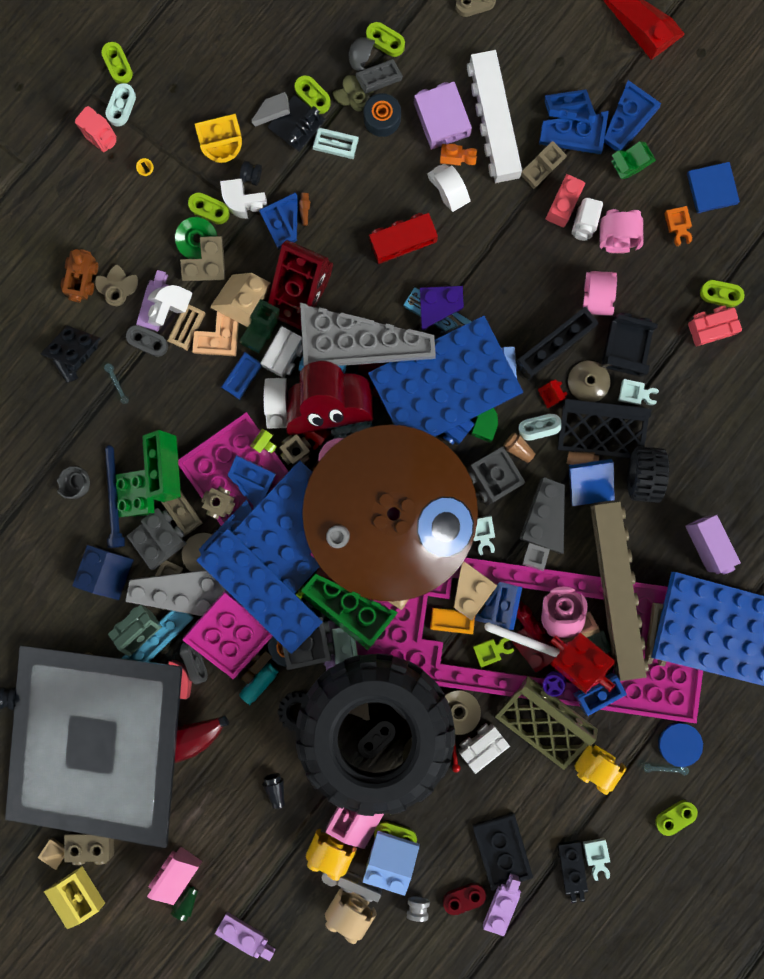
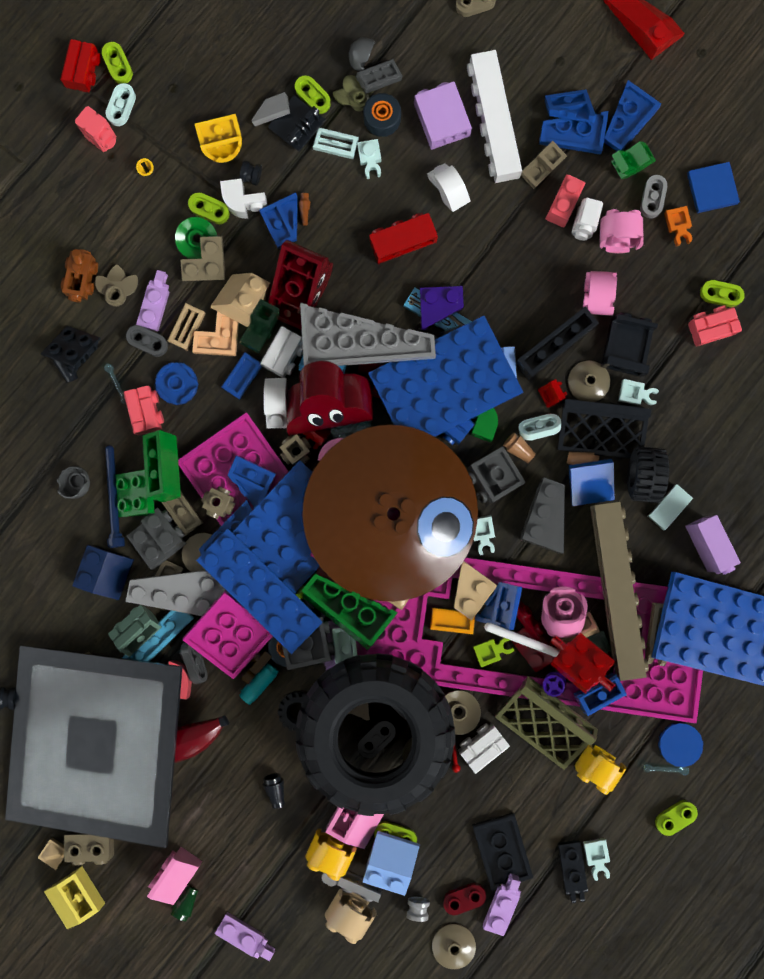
white brick [147,285,192,326] -> none
lime tile [250,429,277,453] -> none
light grey tile [326,525,350,548] -> none
lime plate [366,22,405,57] -> none
orange plate [440,144,477,165] -> none
light grey tile [522,543,550,571] -> none
none -> red brick [60,39,101,93]
none -> coral brick [124,386,164,436]
none -> blue tile [155,362,198,405]
none -> light aqua plate [357,139,381,179]
none -> dark tan dish [432,924,476,969]
none -> light grey plate [640,175,667,218]
none -> light aqua tile [647,484,693,531]

